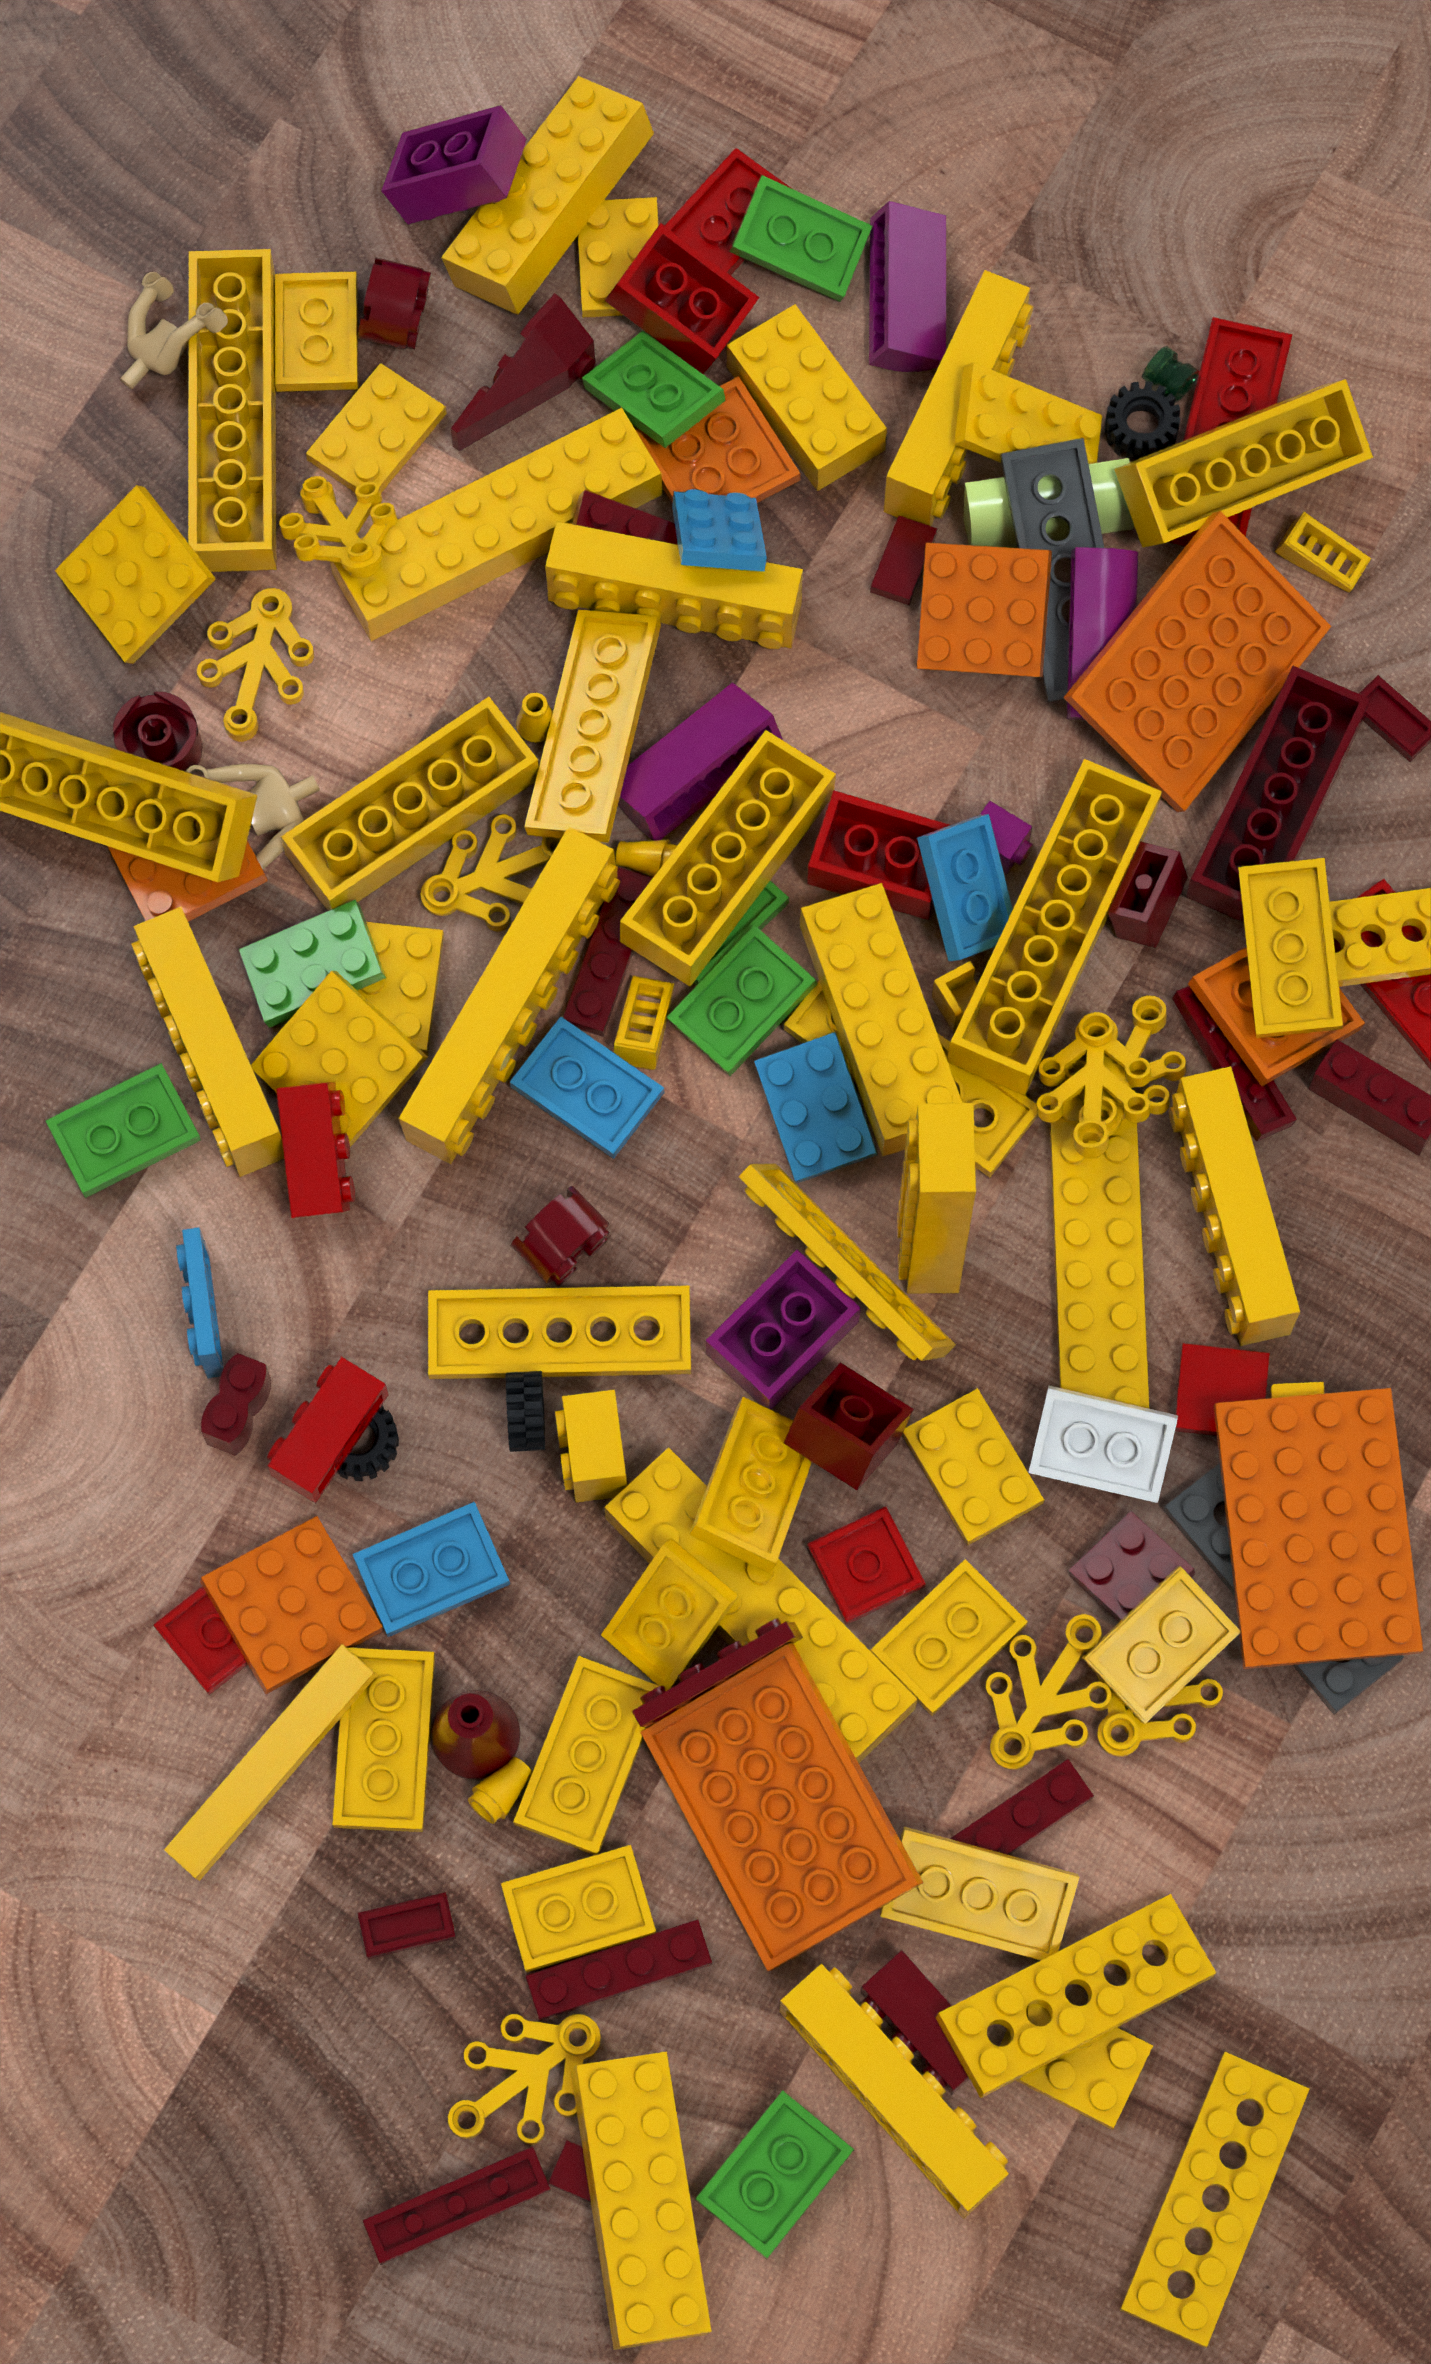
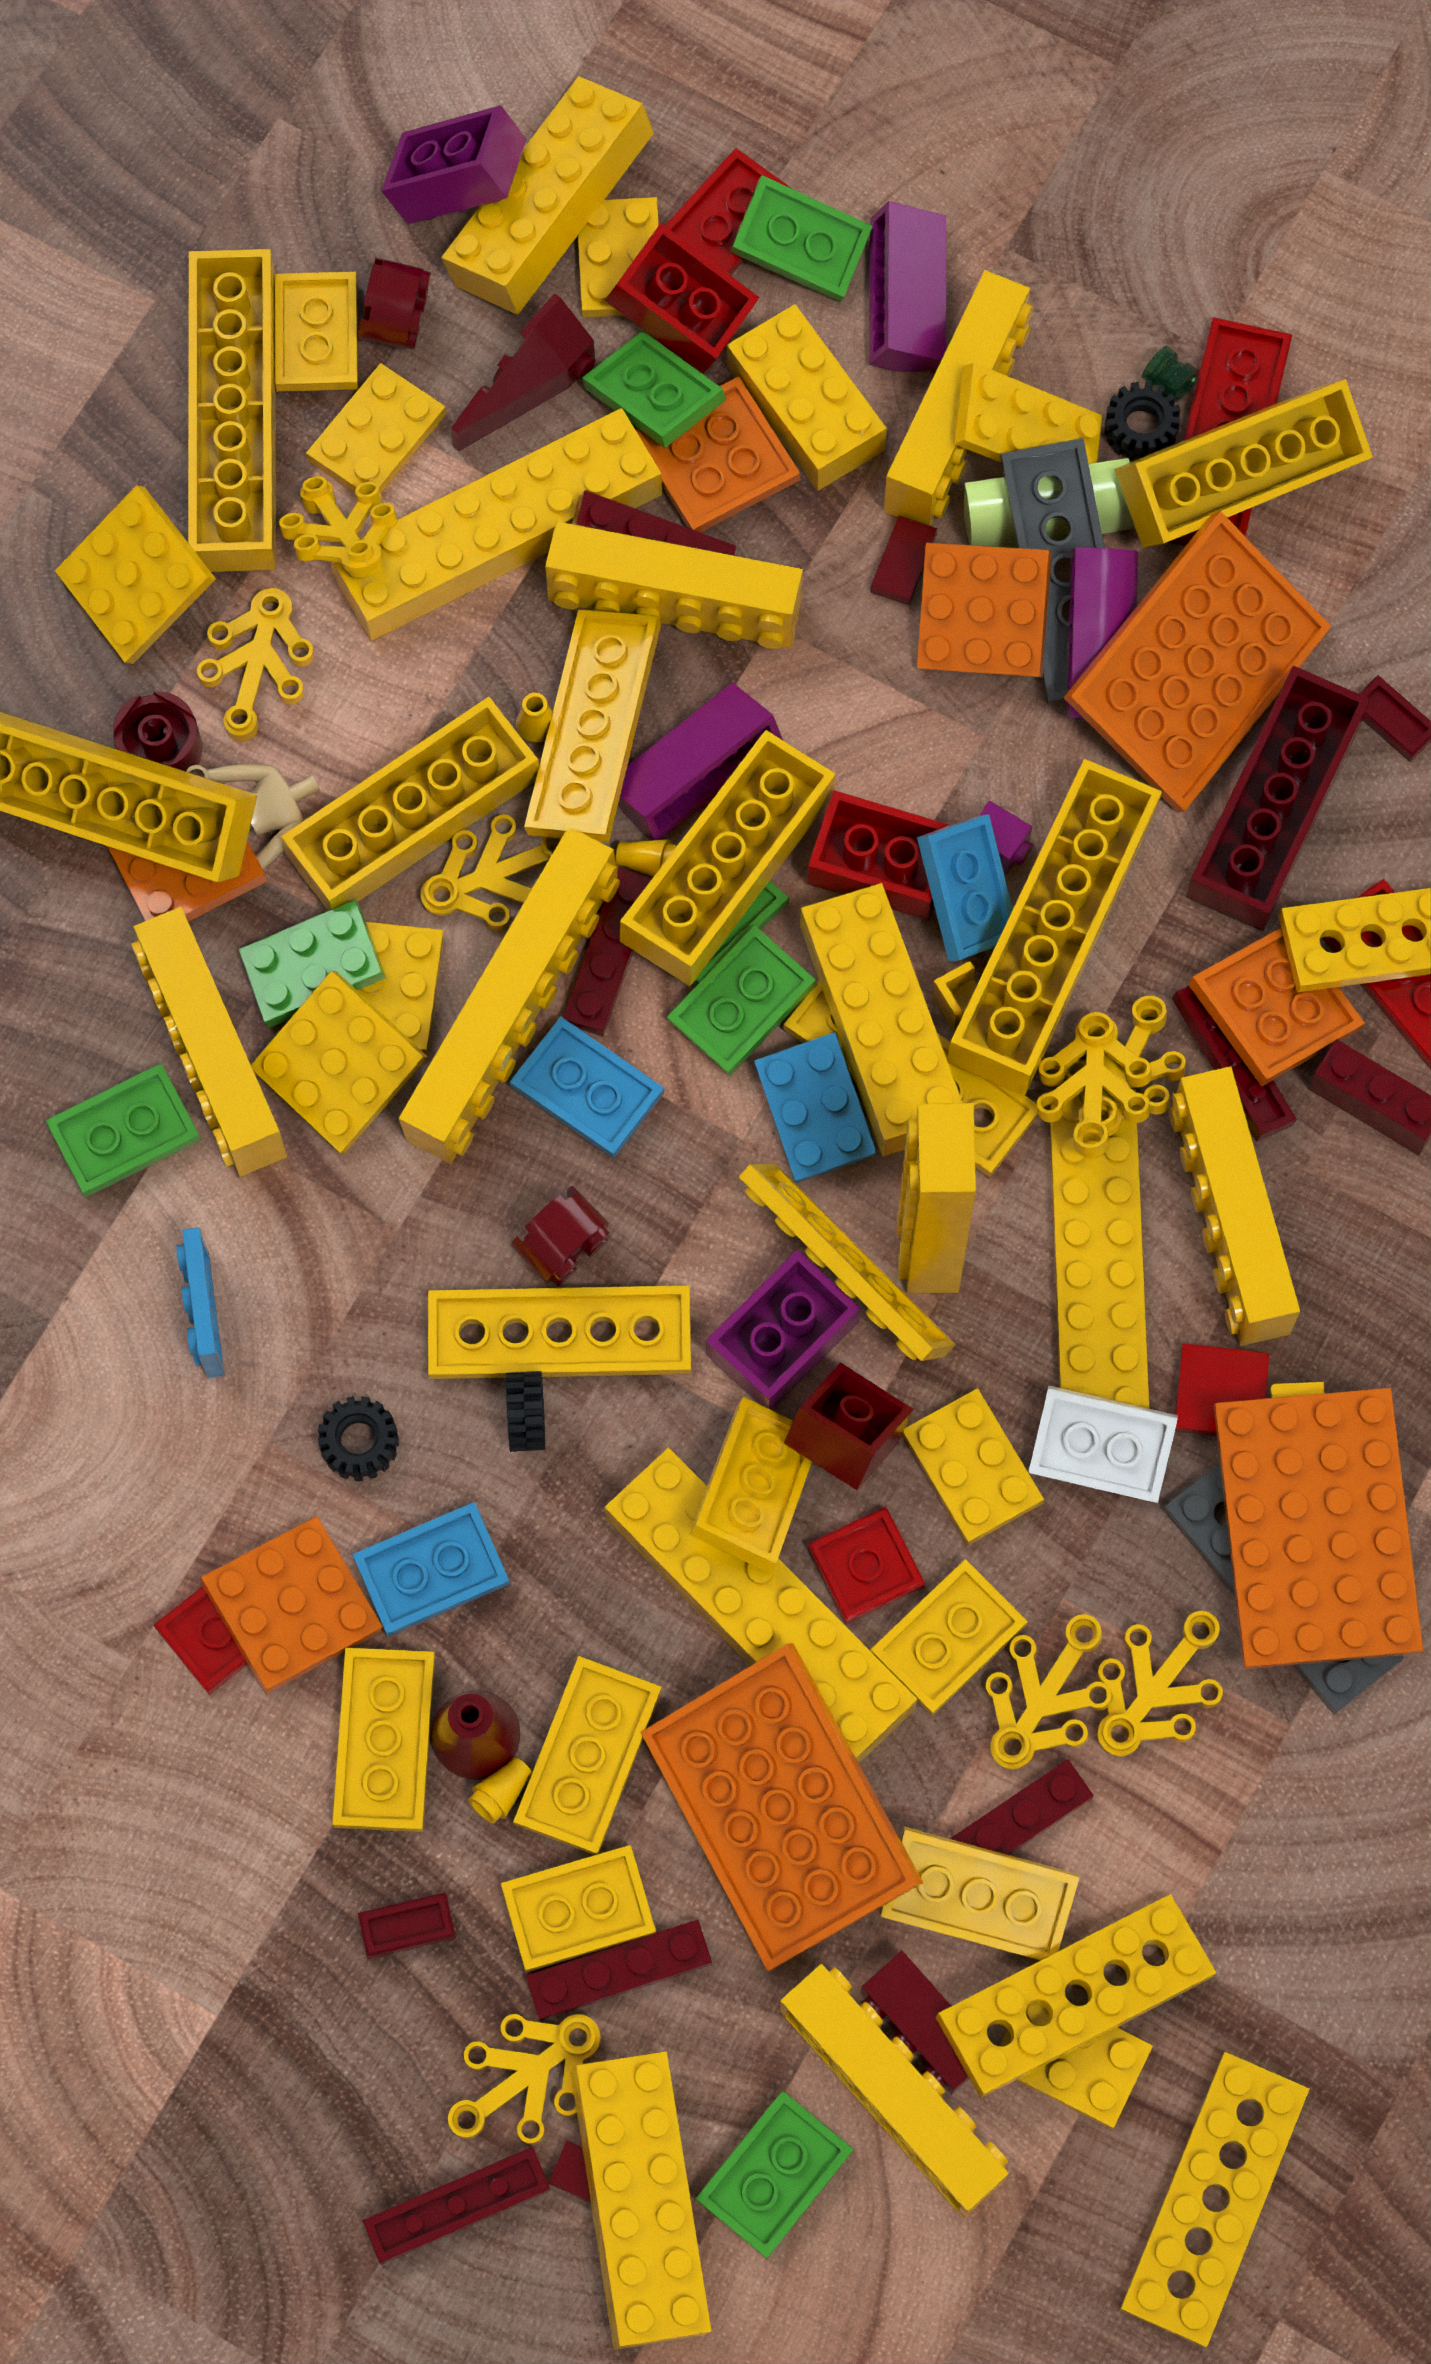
tan piece [120,272,228,390] -> none
yellow tile [164,1644,377,1881] -> none
dark red brick [201,1353,271,1456] -> none
red brick [267,1356,389,1504] -> none
red brick [276,1082,355,1218] -> none
yellow brick [555,1390,627,1503] -> none
yellow plate [601,1538,739,1691] -> none
yellow slope [614,976,674,1070] -> none
dark red plate [632,1618,803,1727] -> none
dark azure plate [672,489,767,572] -> none
plate [1069,1511,1195,1622] -> none
yellow tile [1082,1566,1241,1724] -> none
dark red brick [1108,841,1188,948] -> none
yellow plate [1238,858,1343,1038] -> none
yellow slope [1275,512,1371,593] -> none

